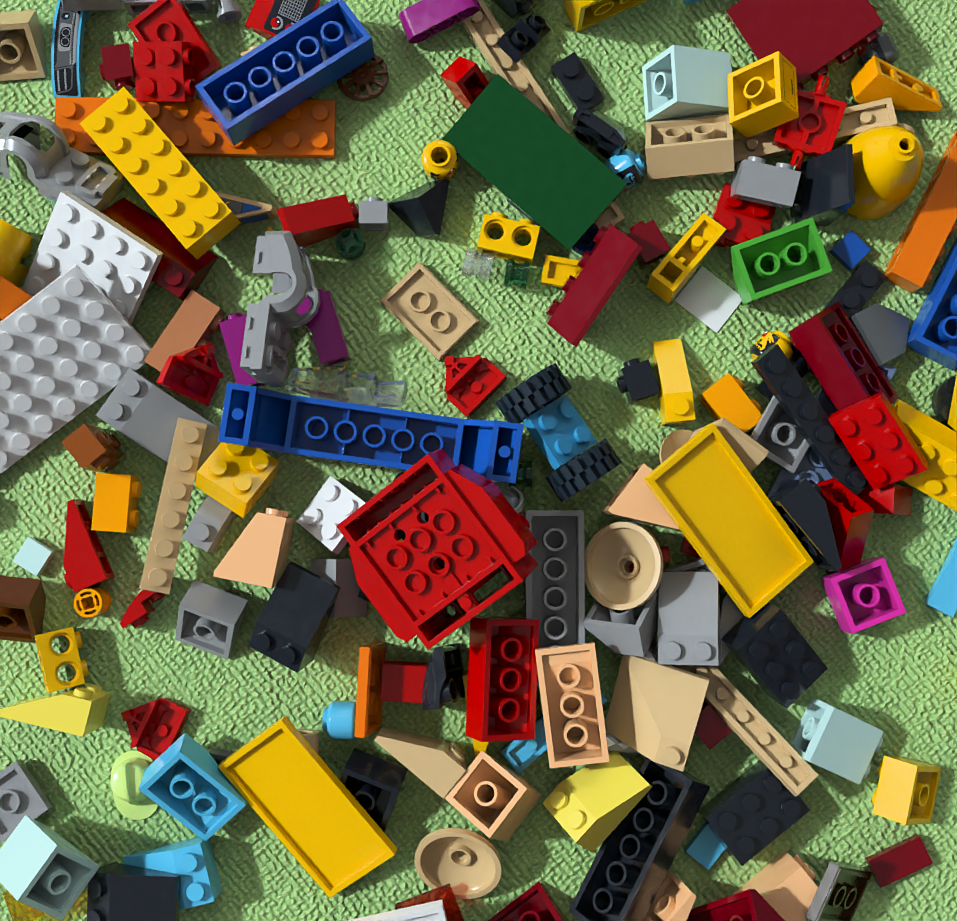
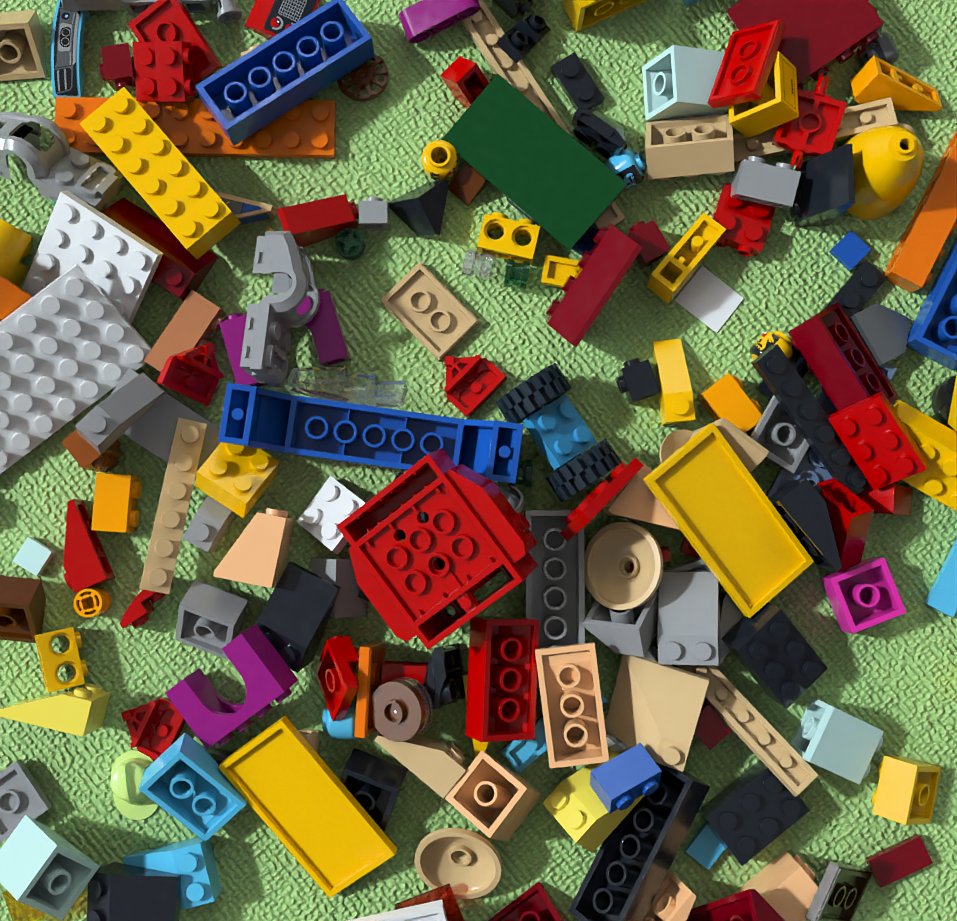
bright green slope [731,217,832,306] -> none
none -> light grey slope [75,372,165,454]
none -> magenta arch [165,624,298,749]
none -> red plate [314,636,359,722]
none -> piece [370,677,433,742]
none -> reddish brown slope [448,163,486,206]
none -> red plate [559,457,644,542]
none -> brick [590,743,662,814]
none -> red tile [707,19,786,109]

